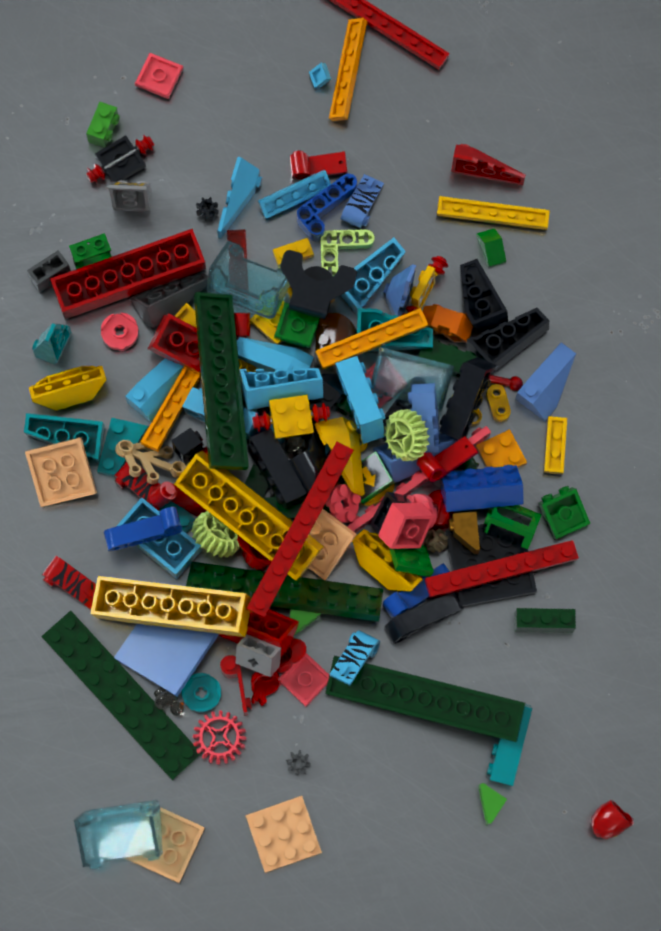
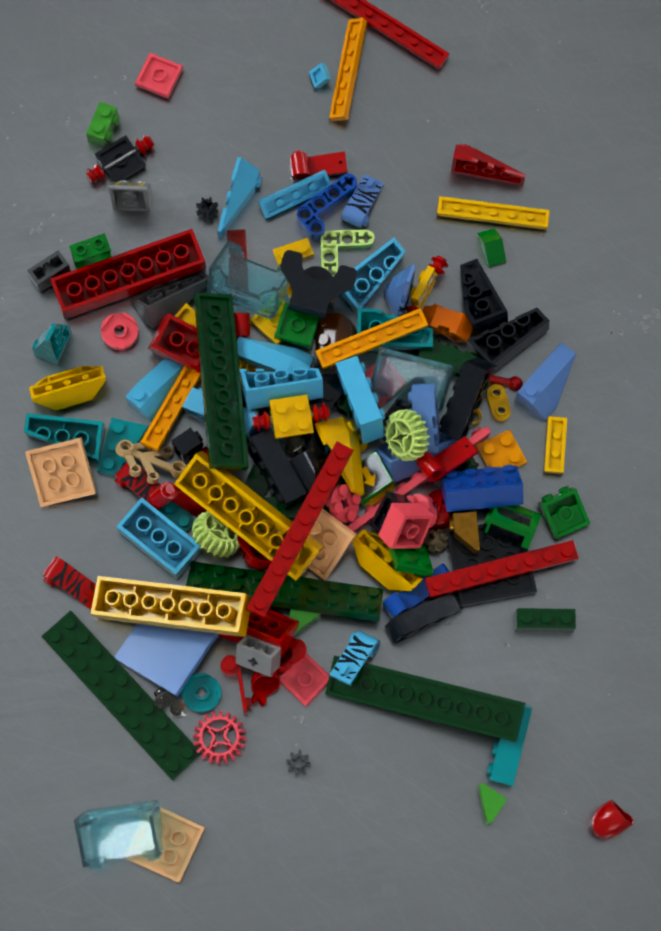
blue beam [103,507,182,551] -> none
light nougat plate [245,796,322,873] -> none

